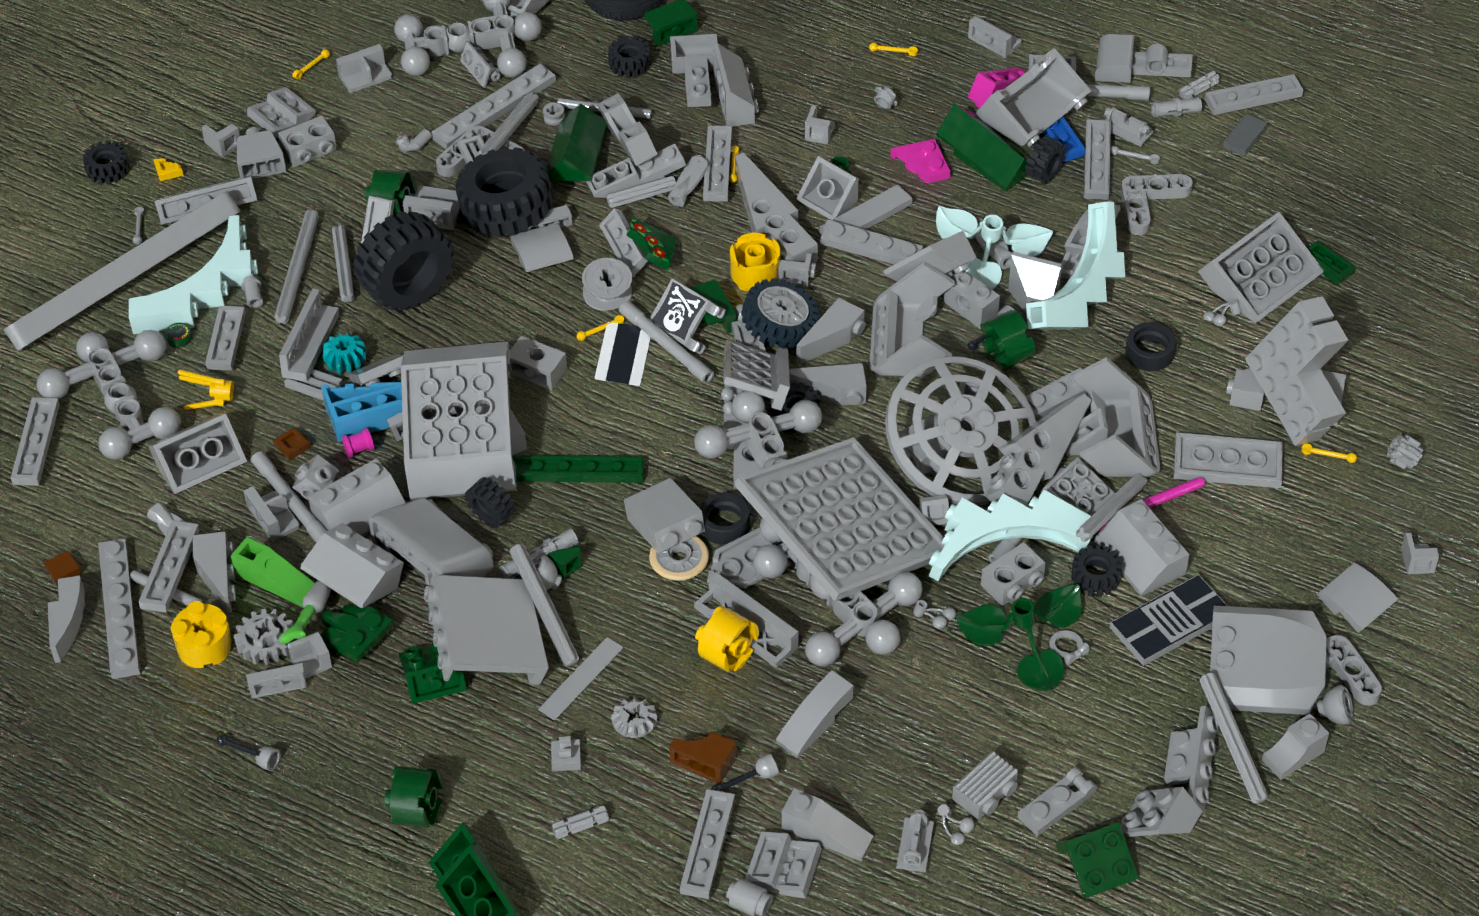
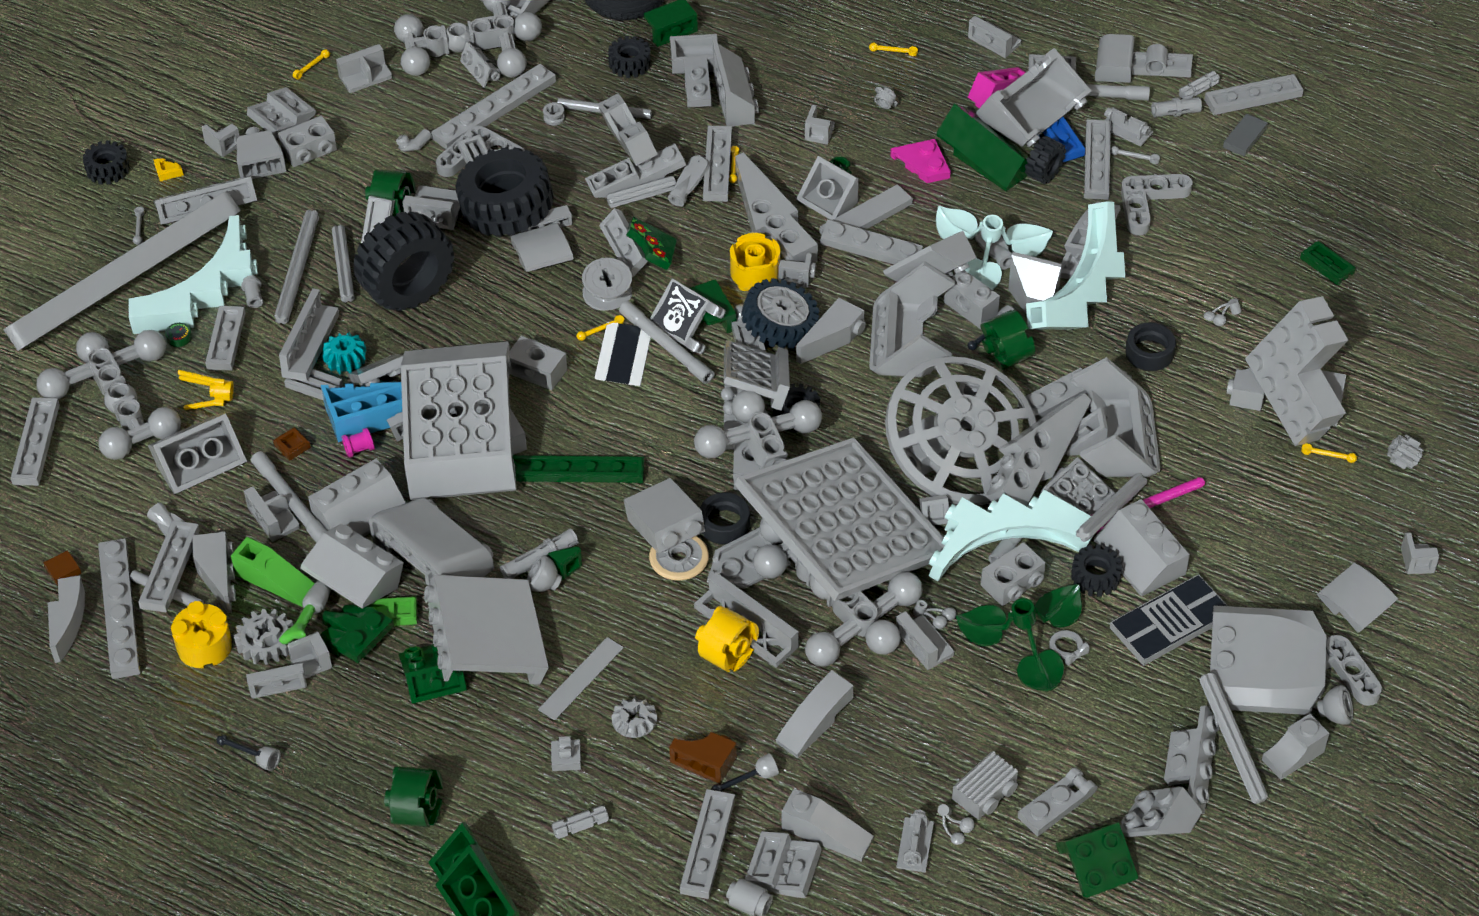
light grey brick [292,455,338,500] -> none
black tyre [465,477,515,528] -> none
light grey axle [478,92,539,155] -> none
light grey axle [509,544,579,666] -> none
dark green slope [546,103,608,181] -> none
light grey slope [789,363,866,406] -> none
light grey tile [1173,432,1282,488] -> none
light grey slope [1198,212,1323,323] -> none
none -> bright green tile [368,597,417,626]
none -> light grey panel [896,611,954,670]

